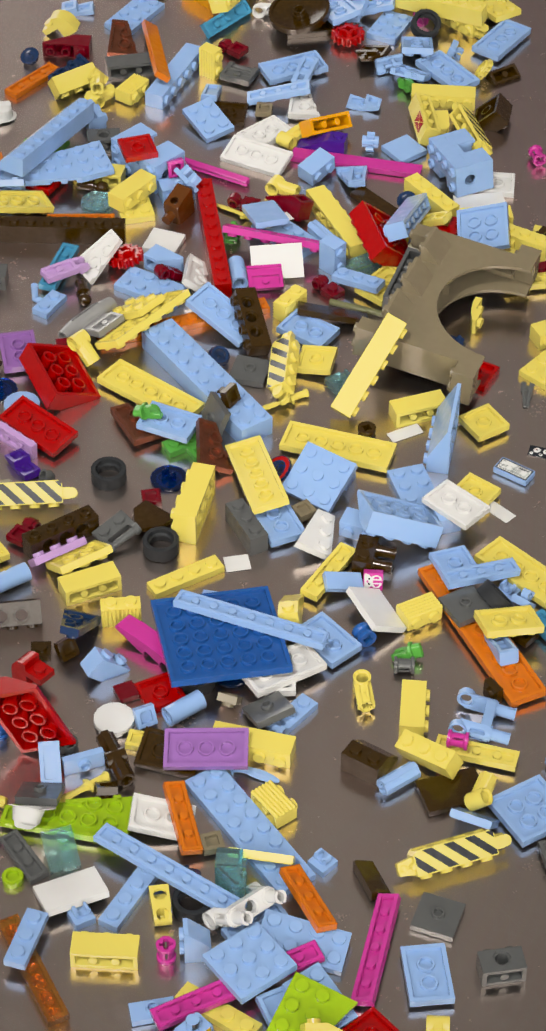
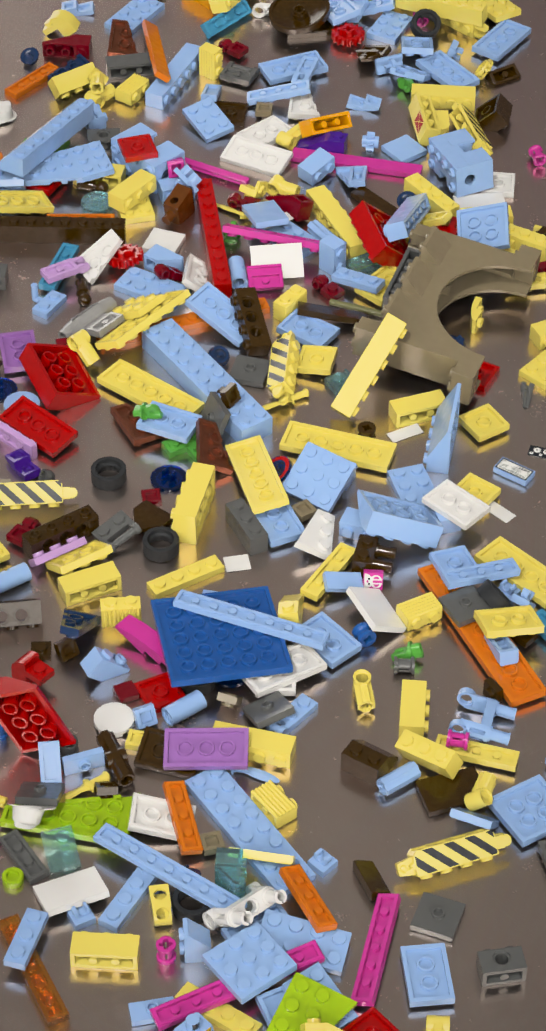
none -> light yellow bracket [239,181,268,198]

